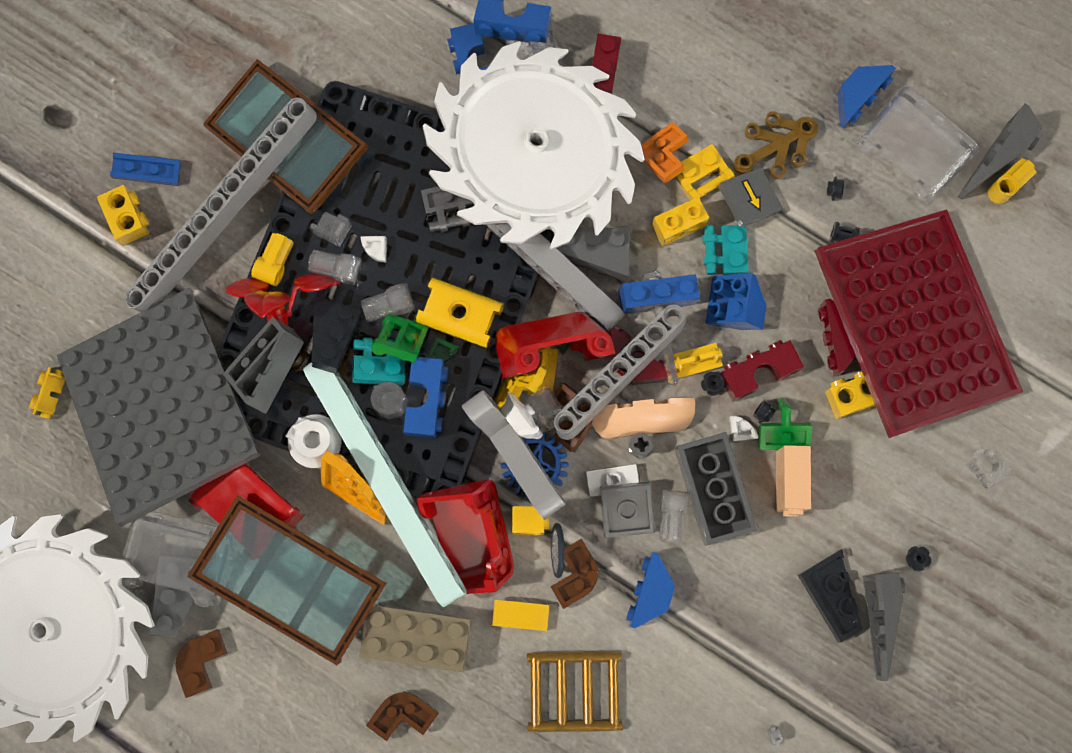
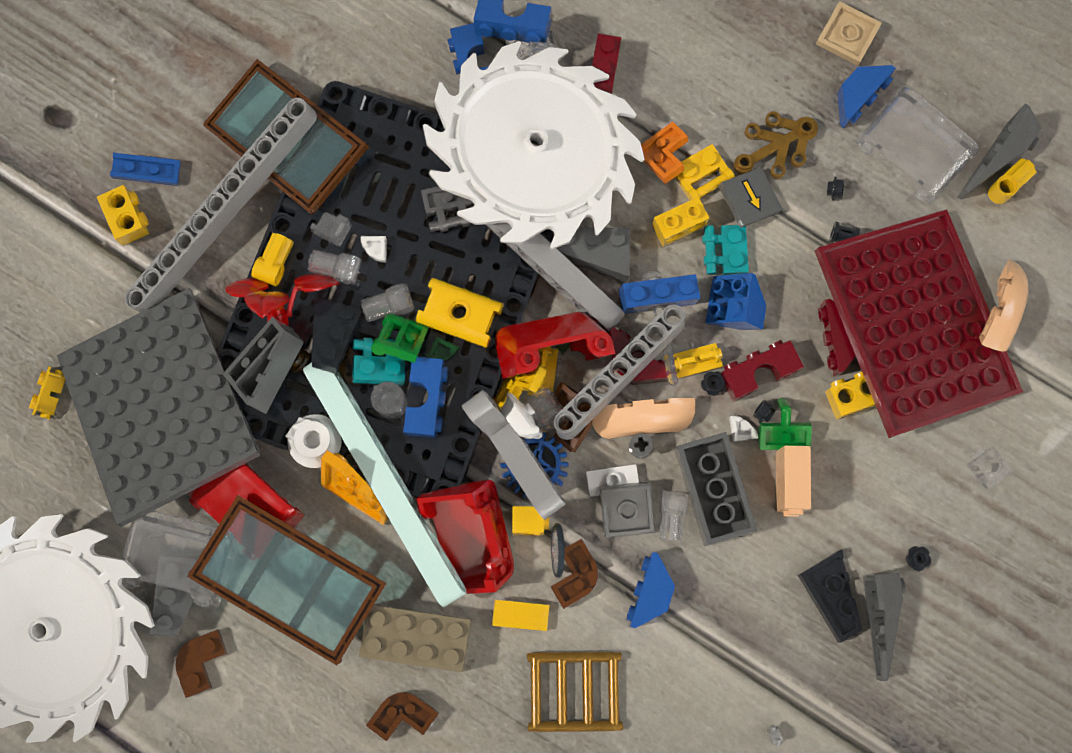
none -> tan plate [816,1,882,66]
none -> light nougat brick [979,259,1029,352]

